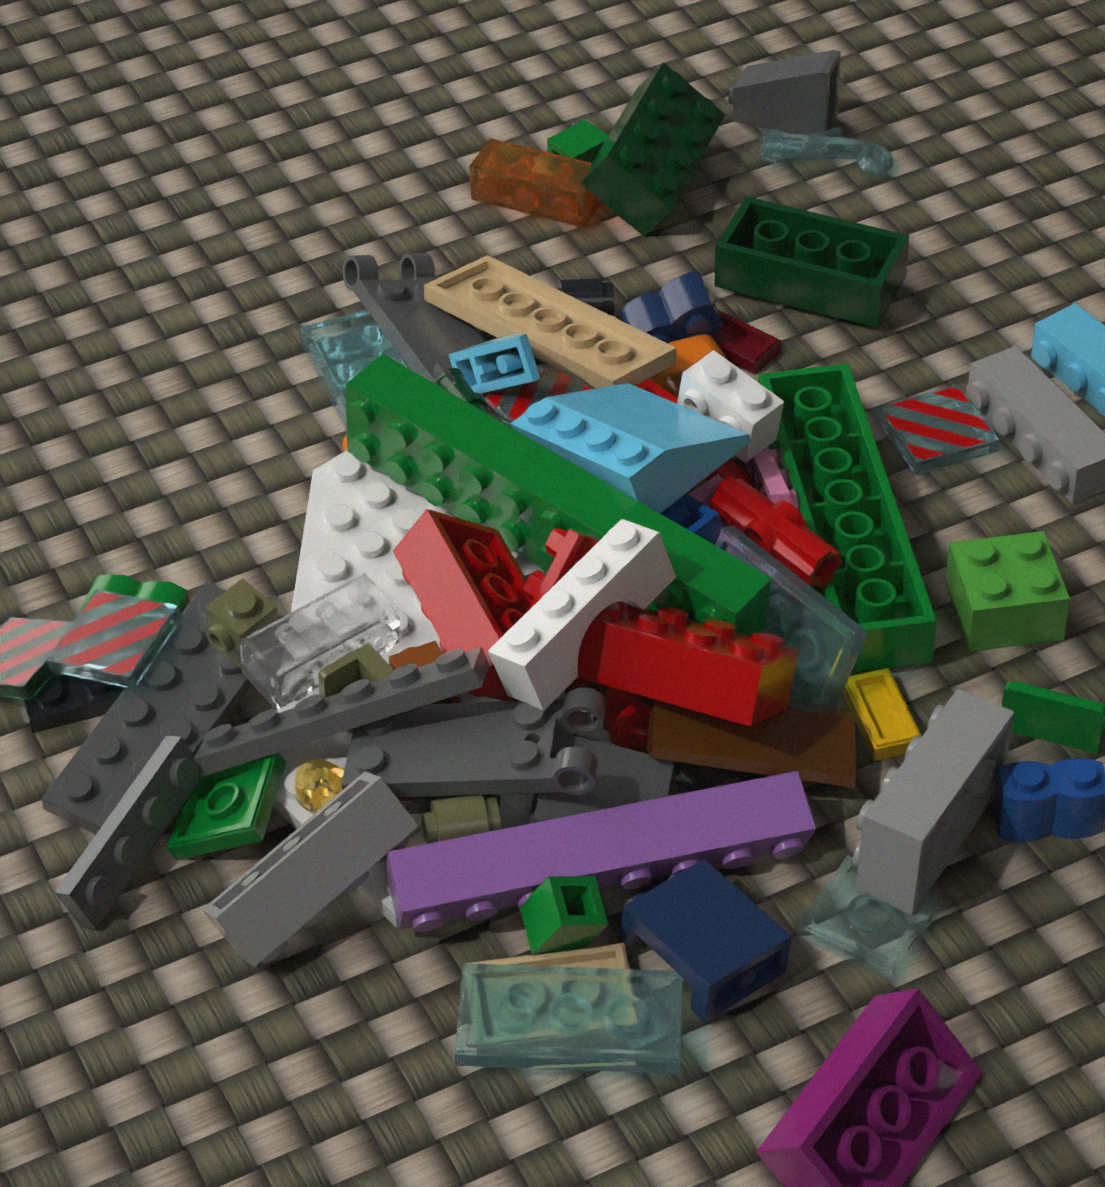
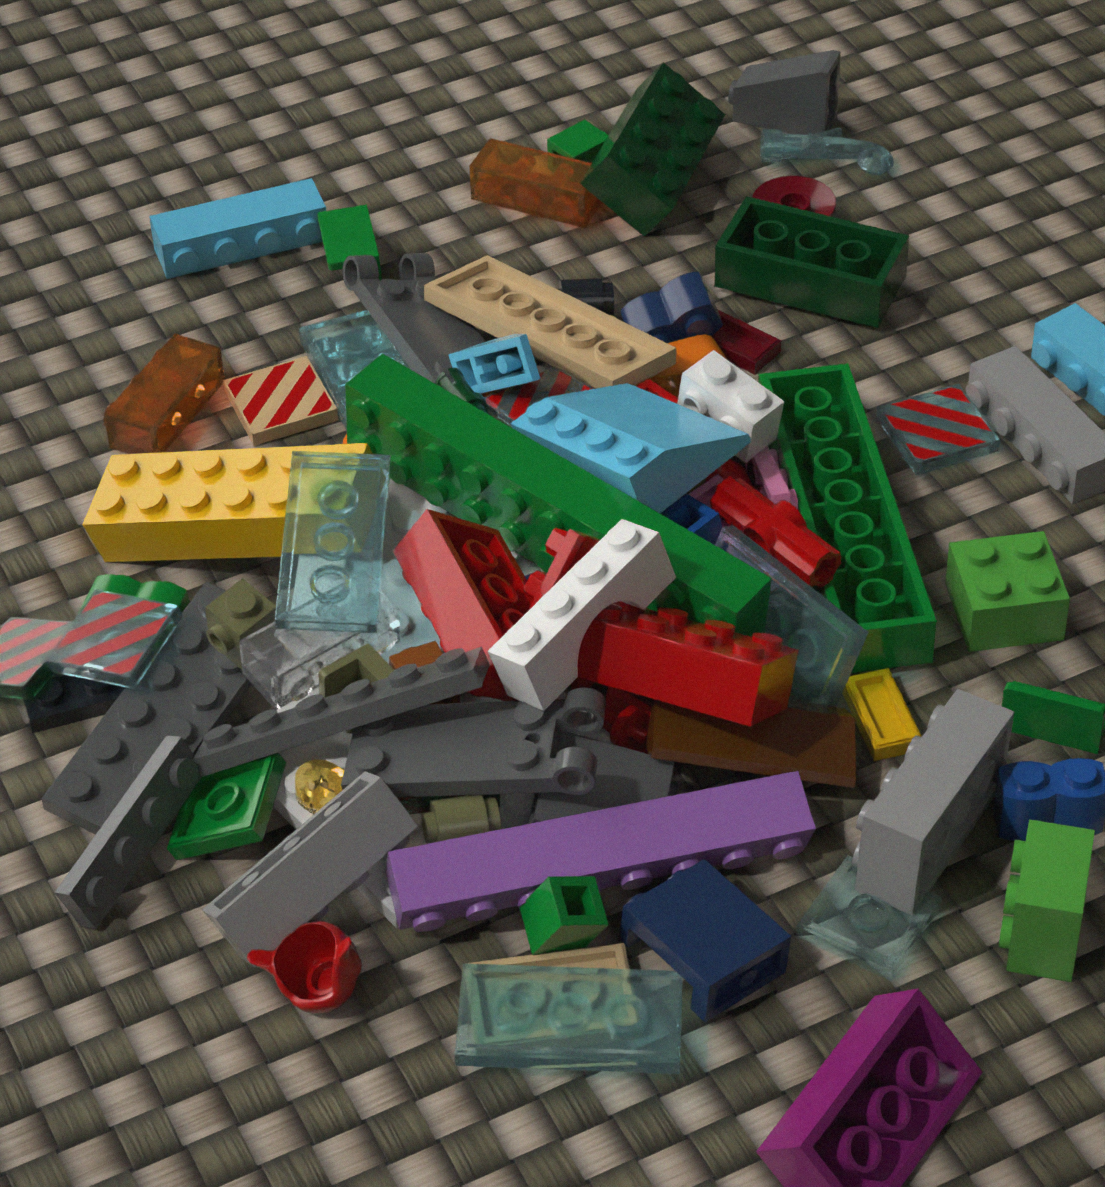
none -> yellow brick [82,443,386,562]
none -> clear orange brick [103,333,225,454]
none -> medium azure brick [149,178,326,279]
none -> tan tile [223,356,339,446]
none -> red hair [247,921,362,1014]
none -> clear light blue tile [275,451,391,633]
none -> green panel [317,204,382,281]
none -> dark red dish [752,176,836,217]
none -> bright green brick [999,819,1095,982]

